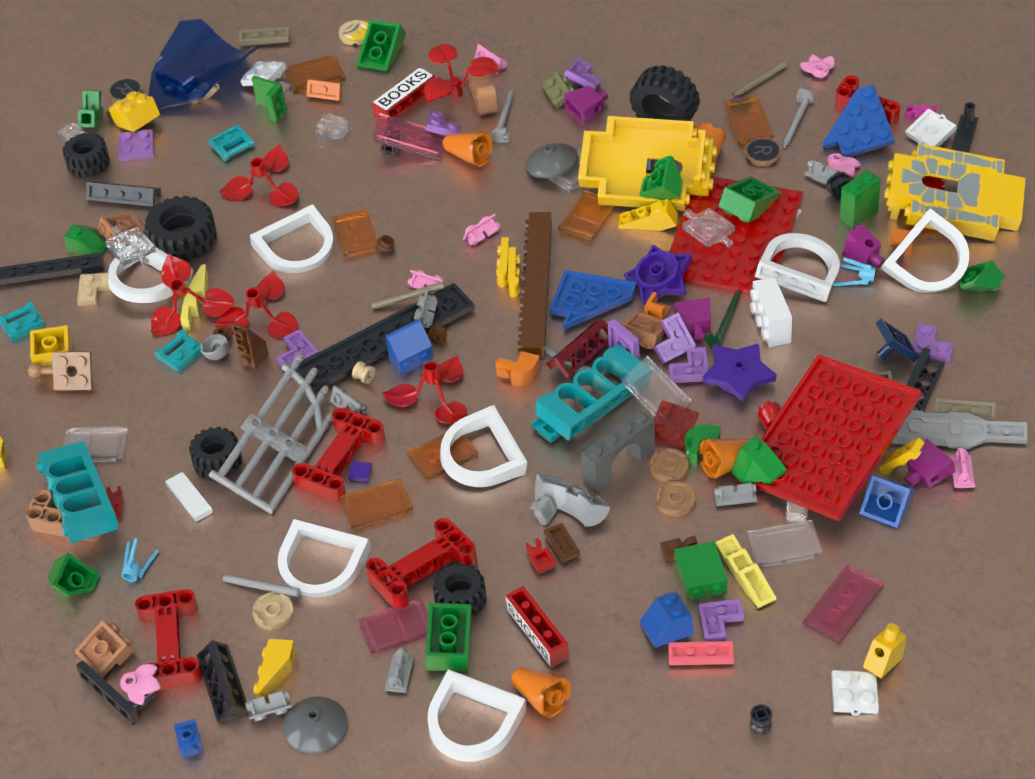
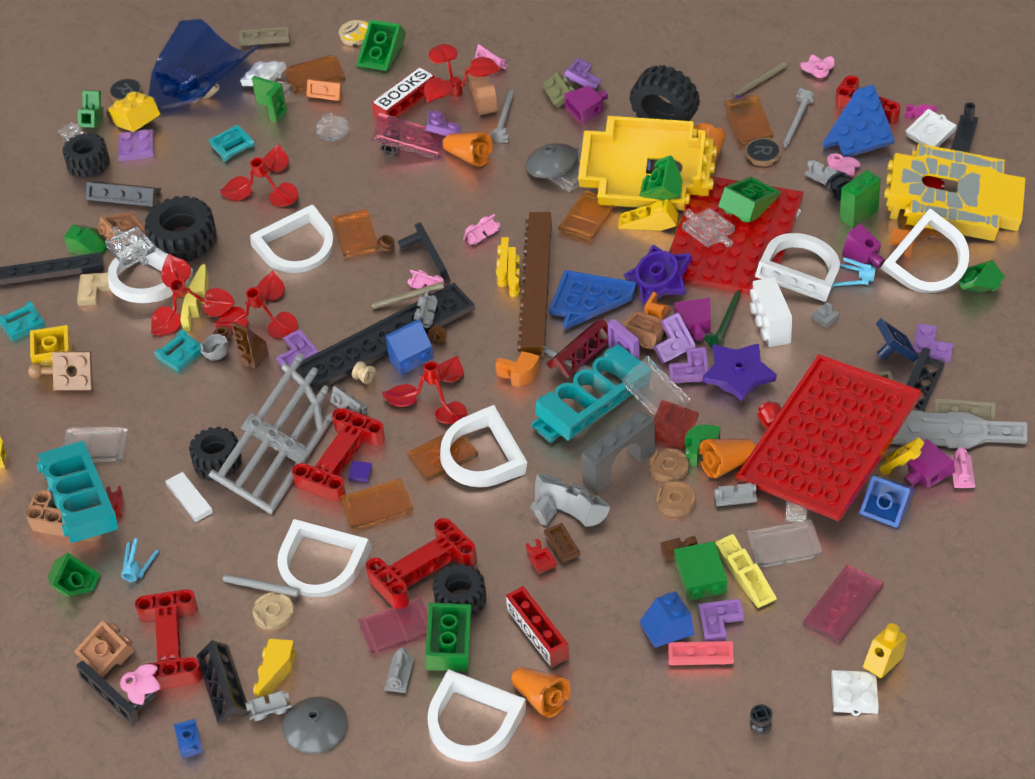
green slope [731,435,787,484] -> none
none -> black piece [398,222,451,283]
none -> light grey tile [812,302,839,328]

